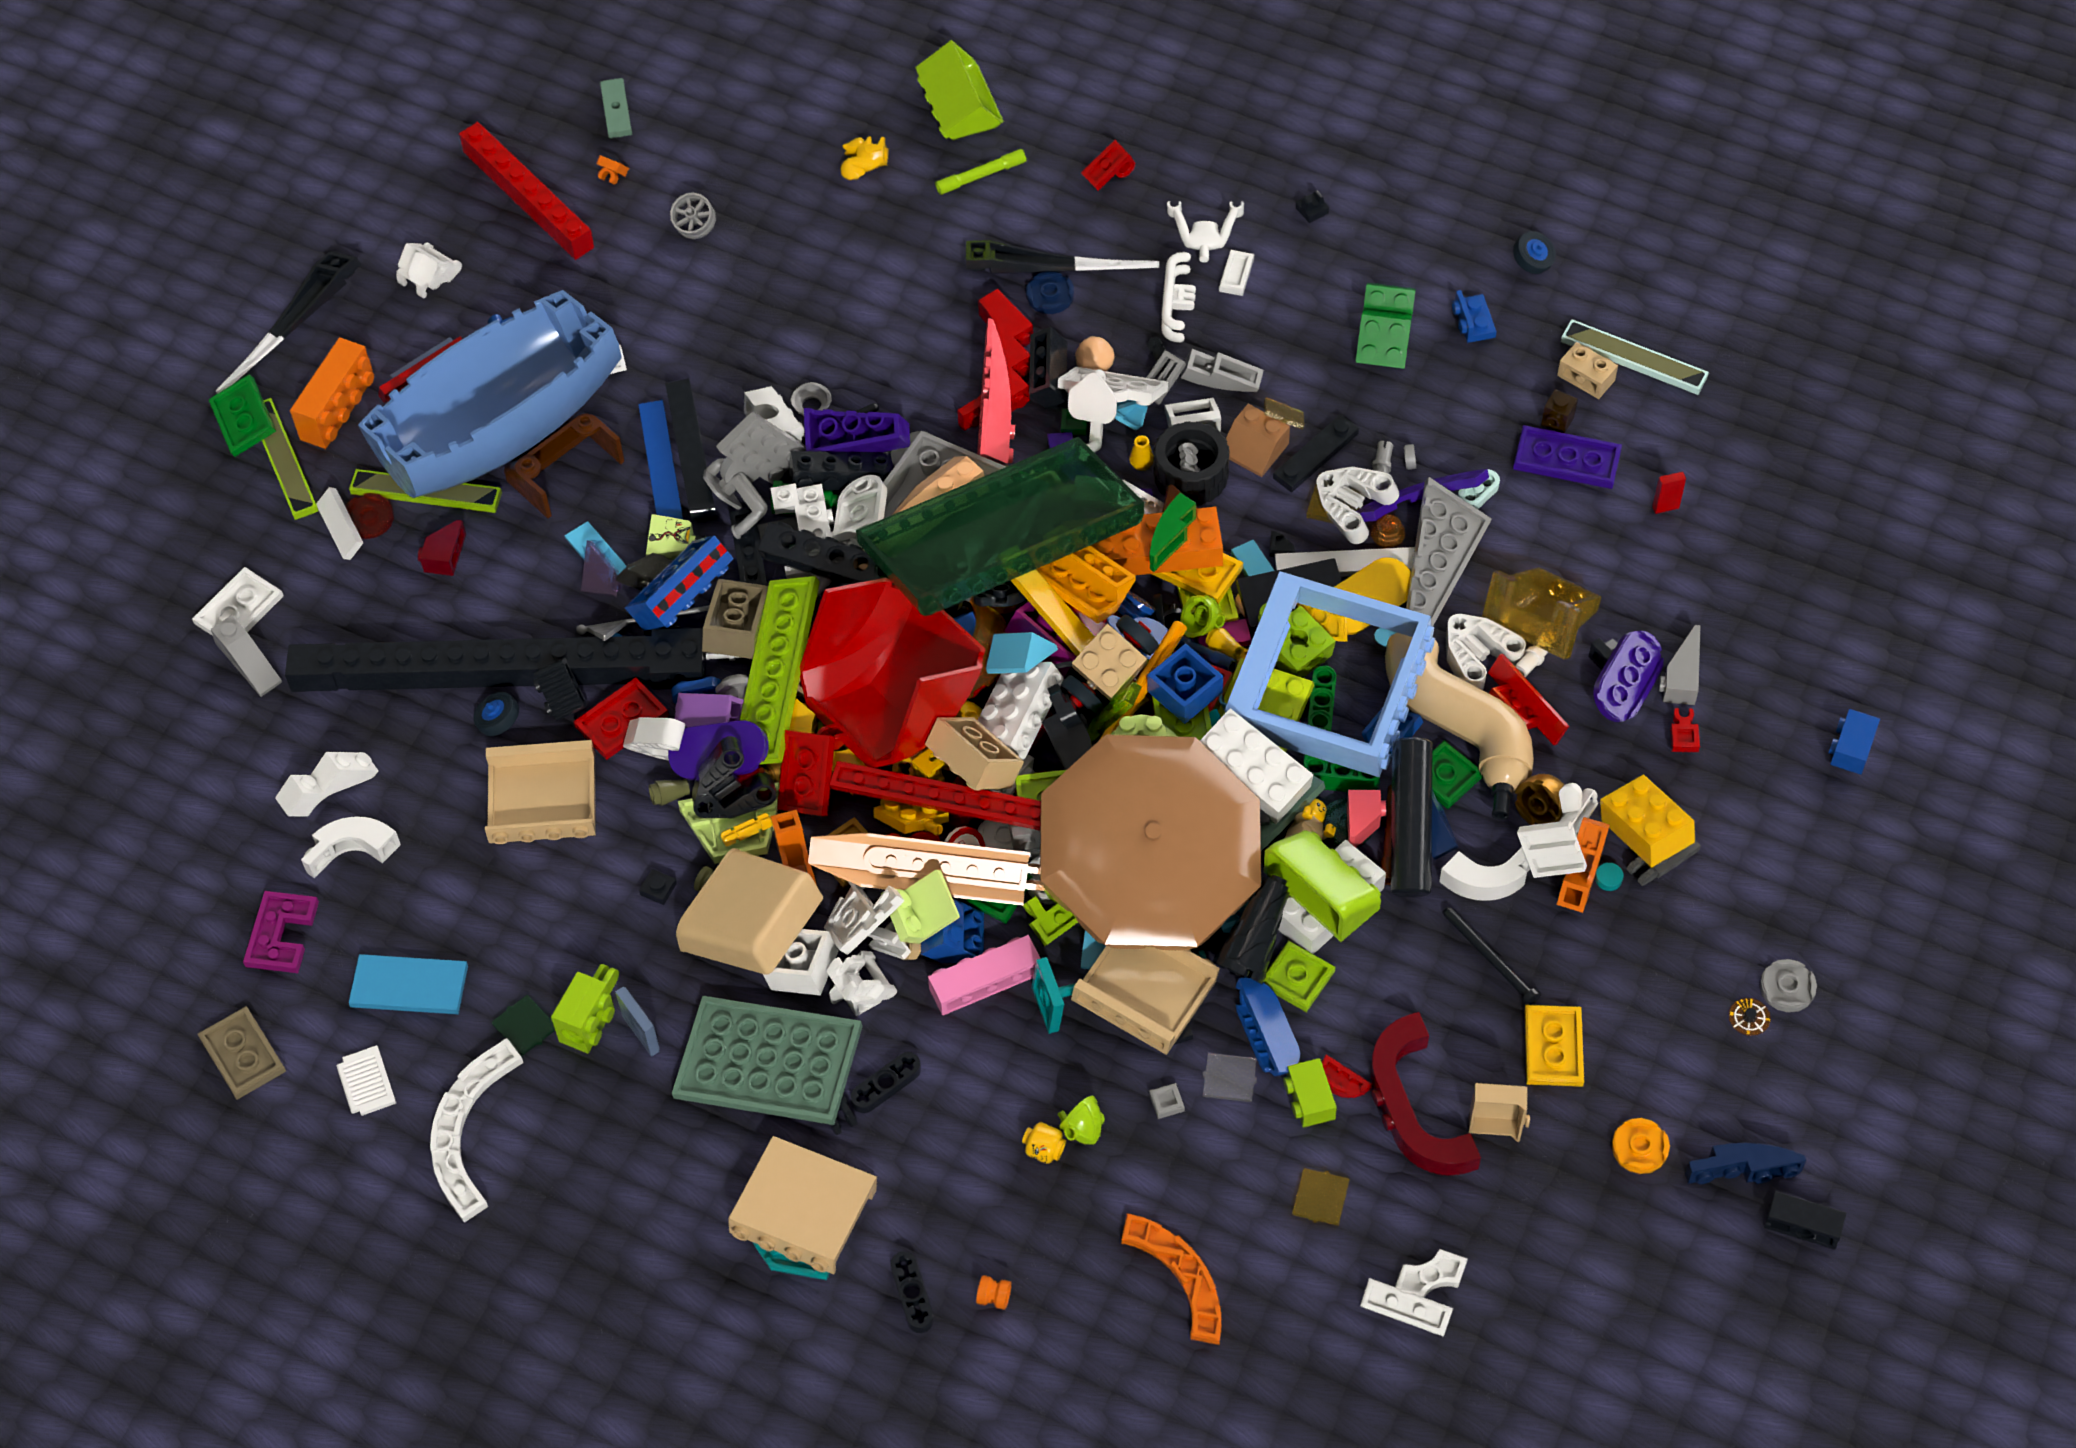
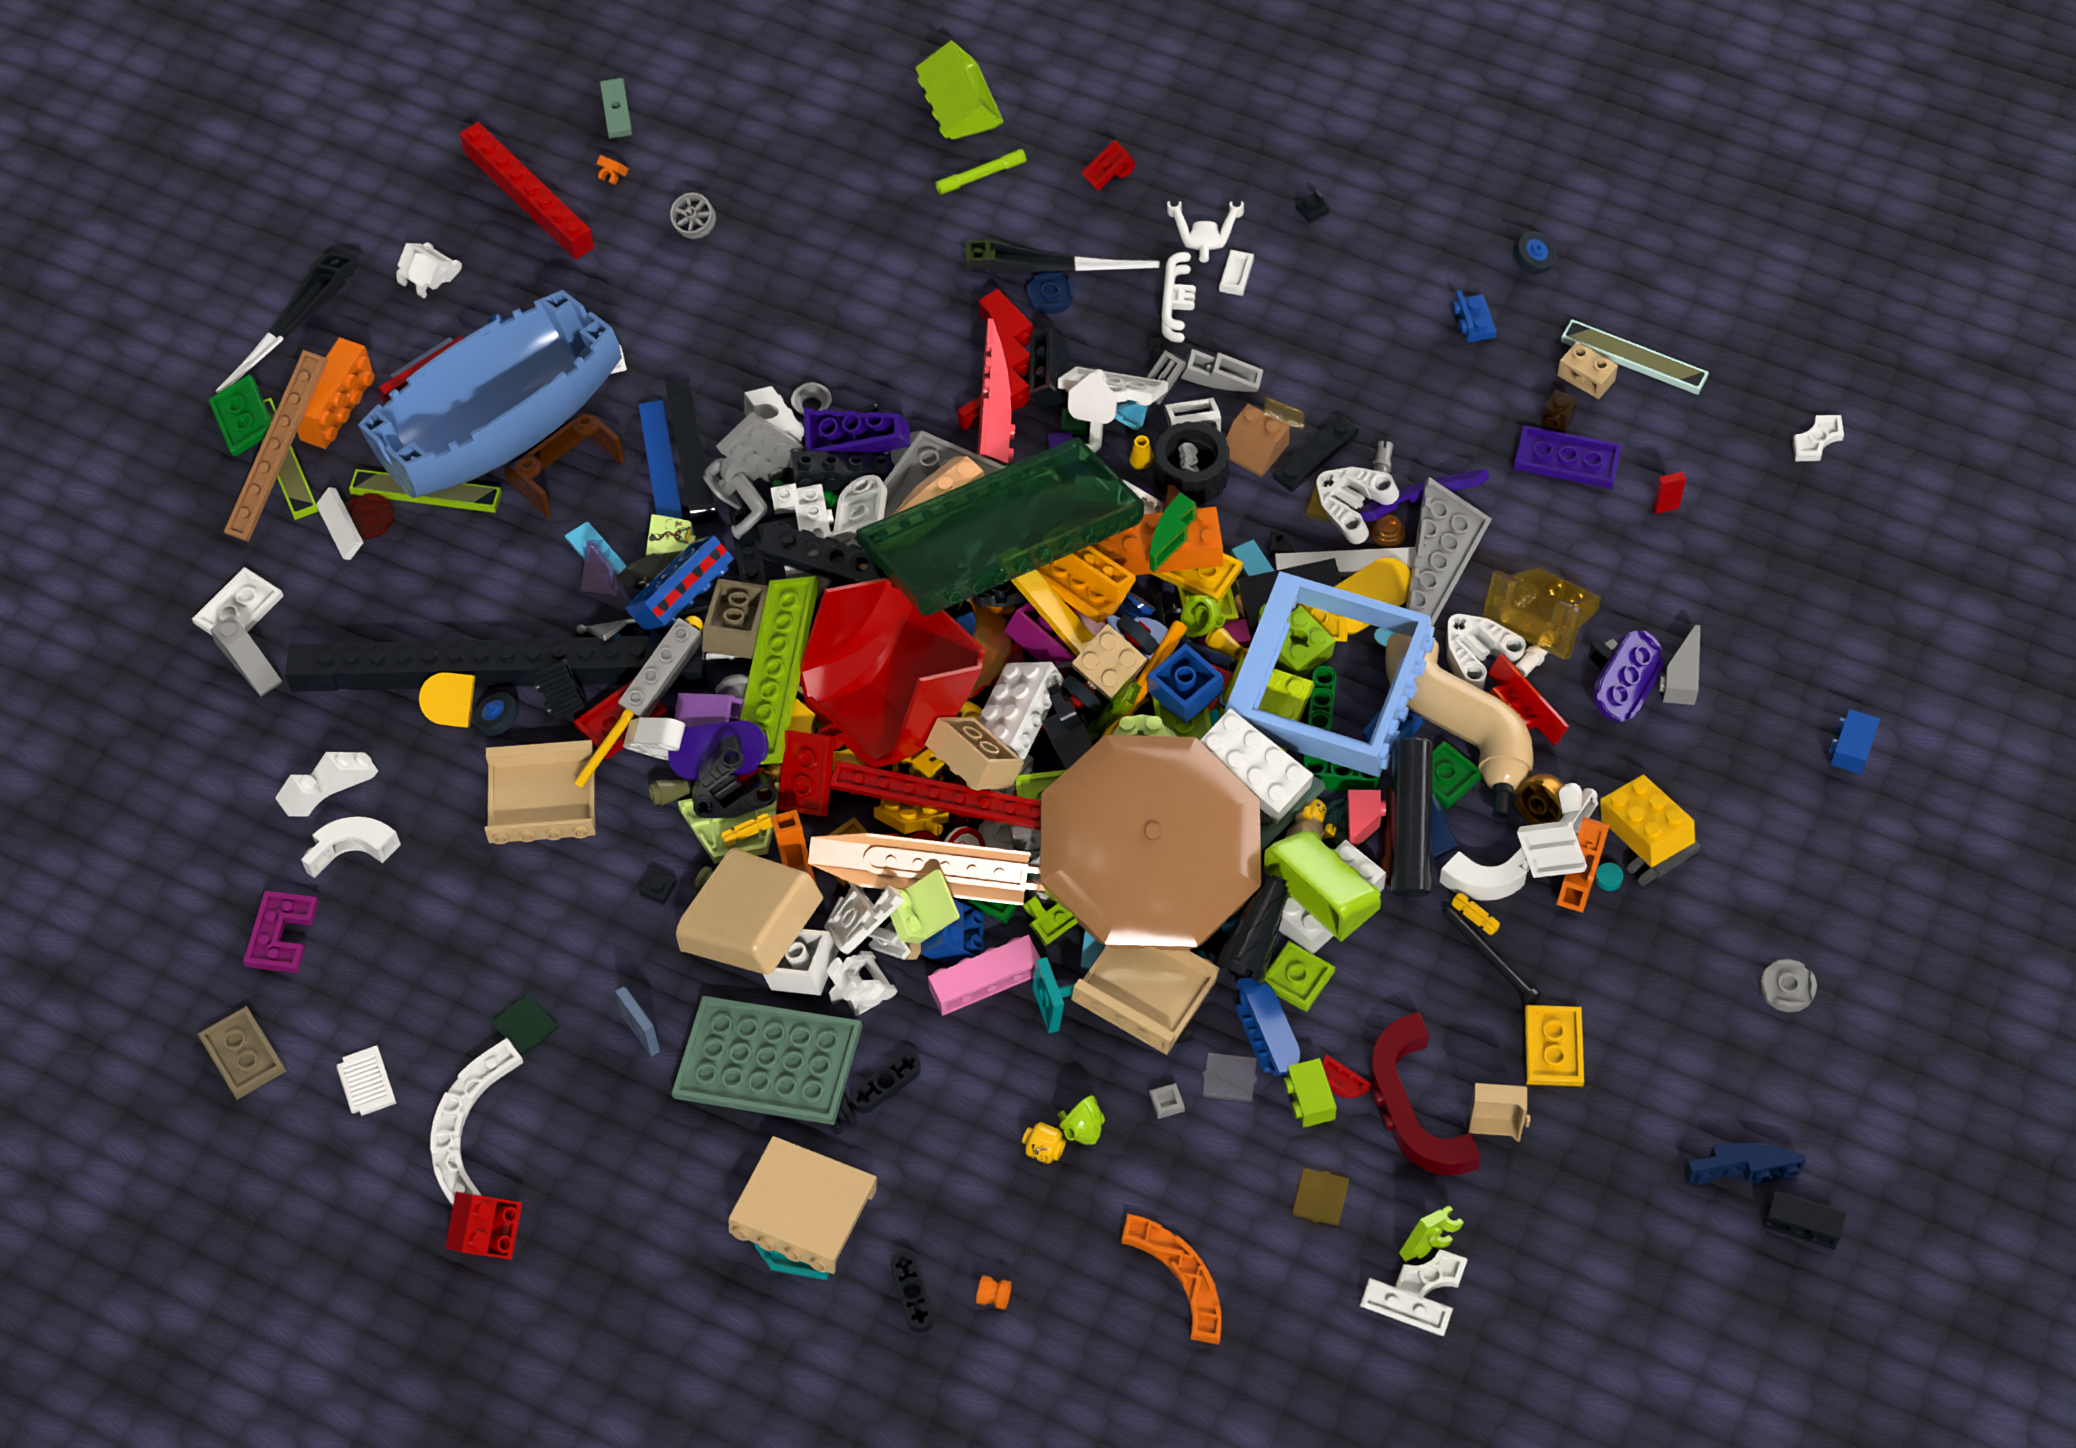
dark azure tile [349,954,468,1014] -> none
dark red slope [418,520,466,576] -> none
lime brick [551,964,619,1054] -> none
blue plate [671,676,722,704] -> none
yellow animal [840,136,888,180] -> none
medium azure slope [986,632,1058,674] -> none
light nougat piece [1075,336,1114,371] -> none
green bracket [1356,283,1416,369] -> none
light grey tile [1404,444,1416,470] -> none
light aqua plate [1458,469,1500,509] -> none
light orange tile [1612,1118,1670,1174] -> none
red plate [1670,708,1700,752] -> none
clear orange piece [1729,998,1771,1036] -> none
none -> medium nougat tile [224,350,328,542]
none -> yellow tile [419,673,475,728]
none -> red slope [445,1192,522,1260]
none -> light grey piece [574,616,703,789]
none -> lime plate [1399,1205,1464,1261]
none -> yellow axle [1452,893,1500,935]
none -> white tile [1792,415,1844,461]

